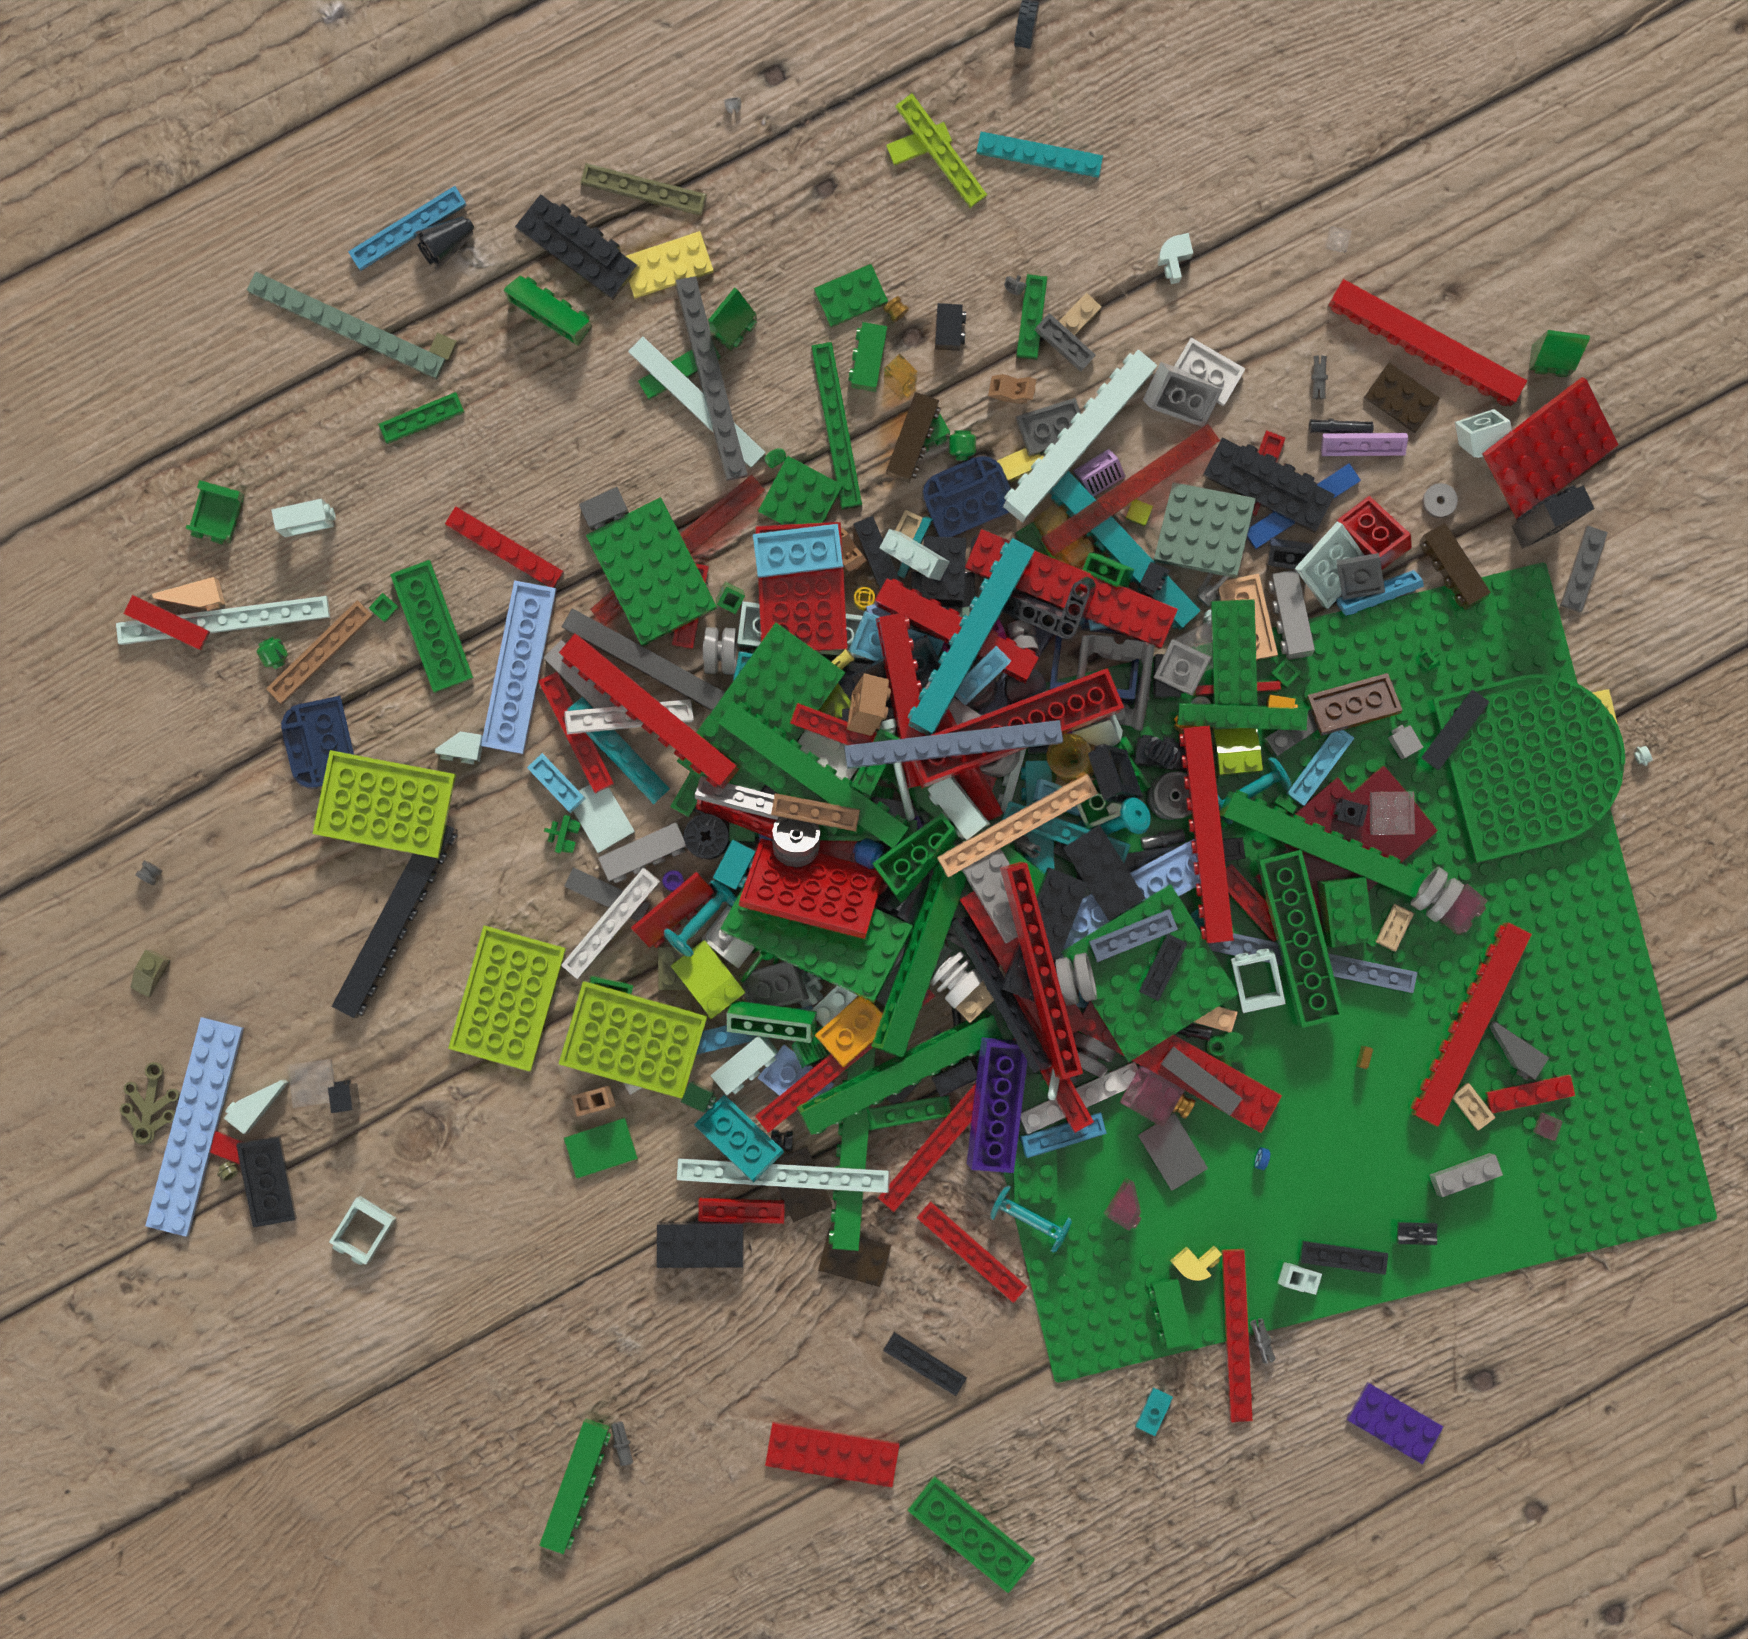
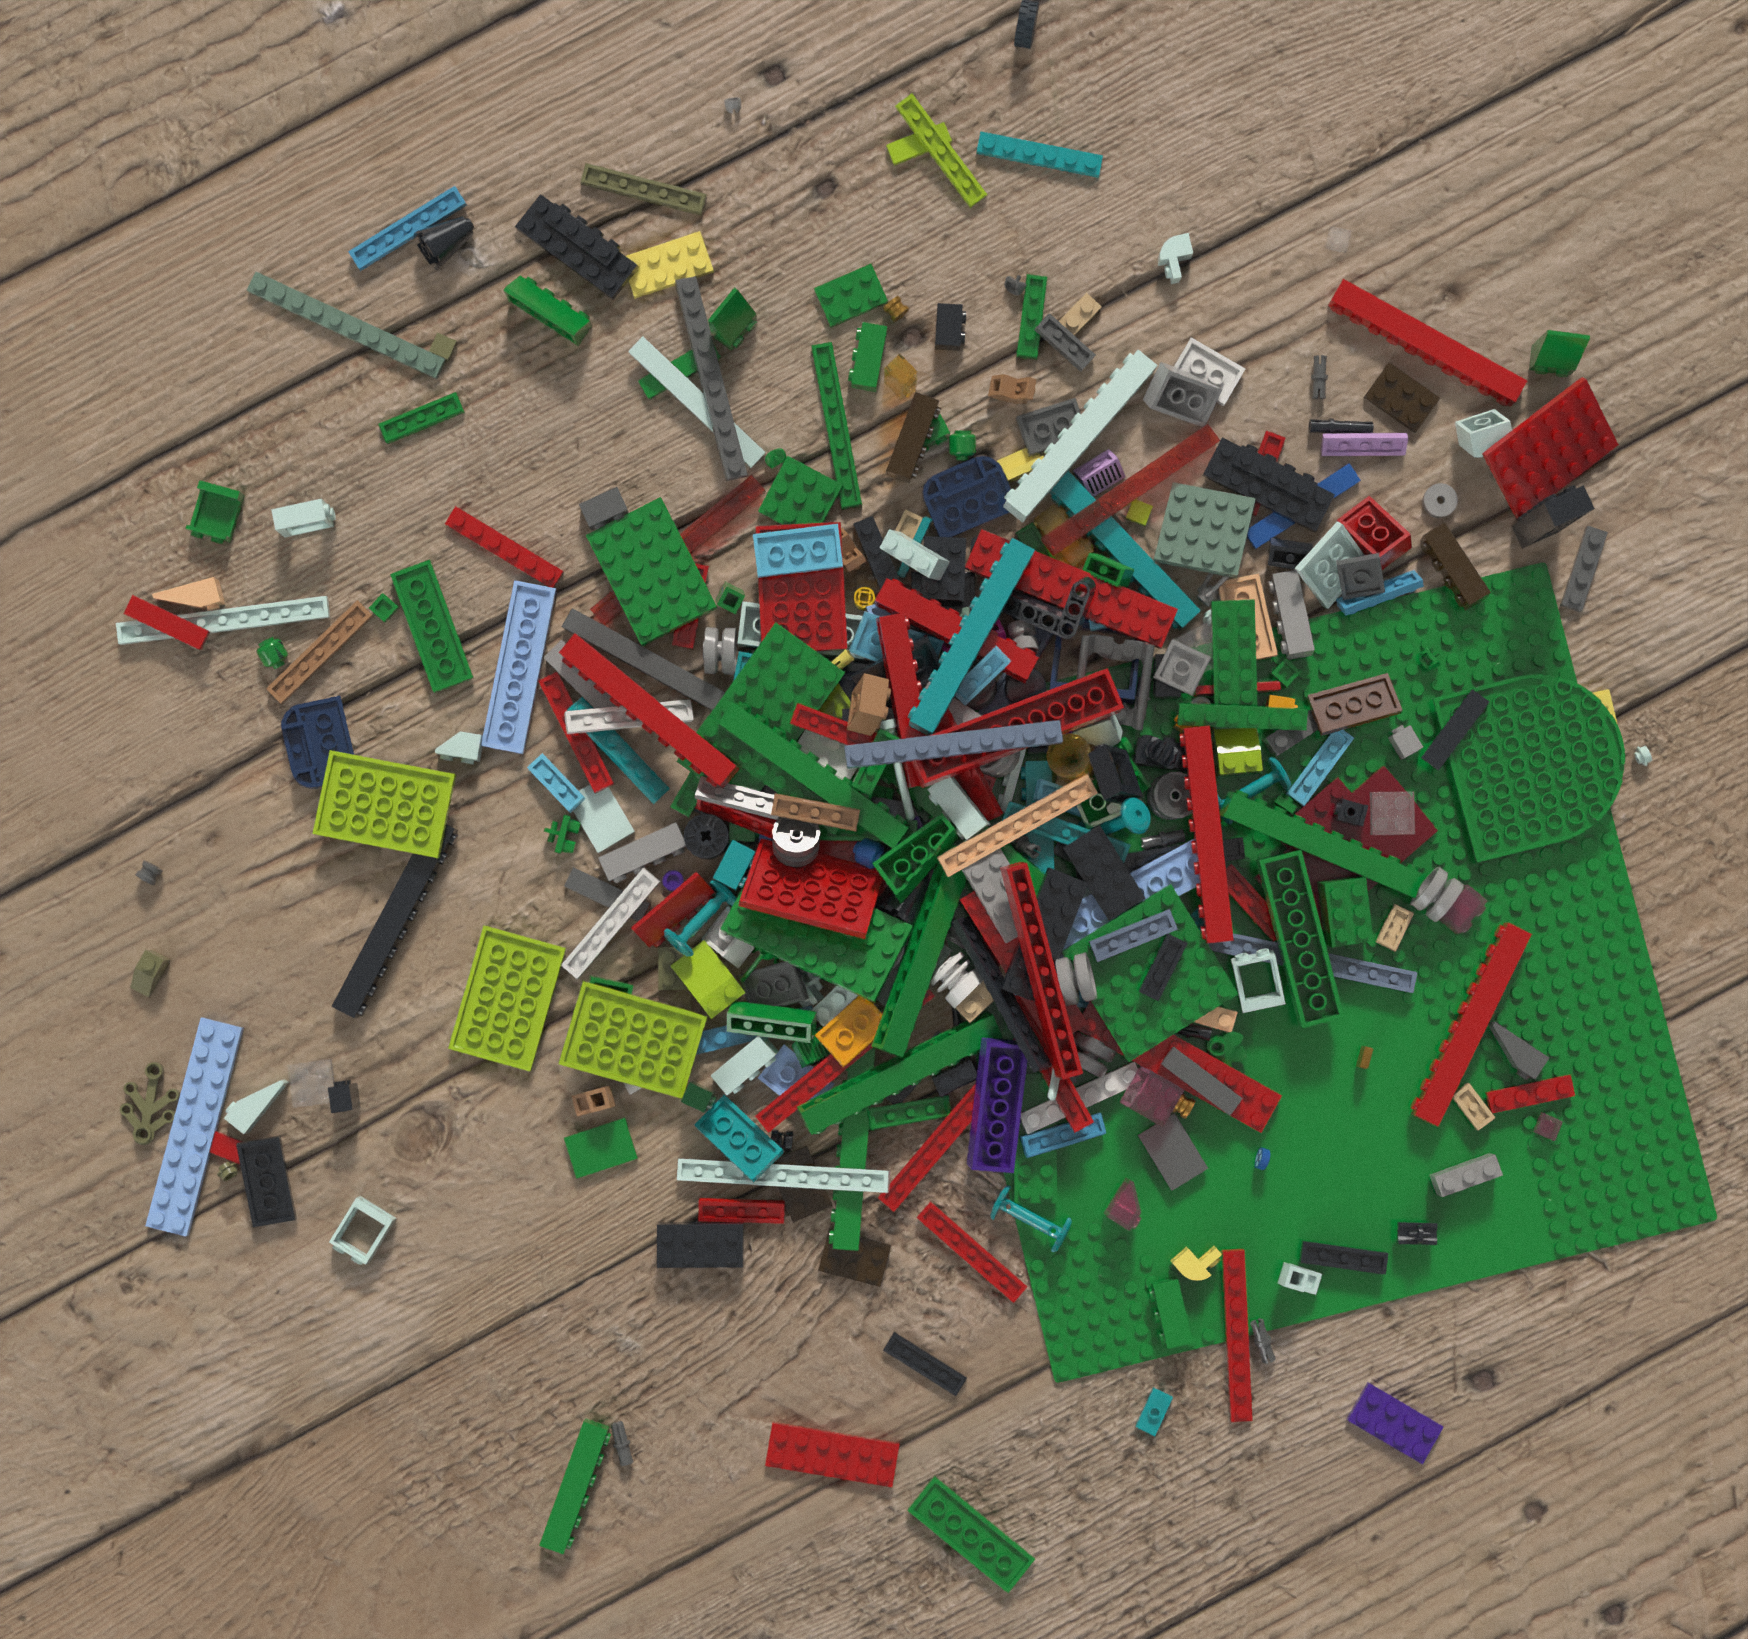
black brick [1138,562,1170,597] -> none

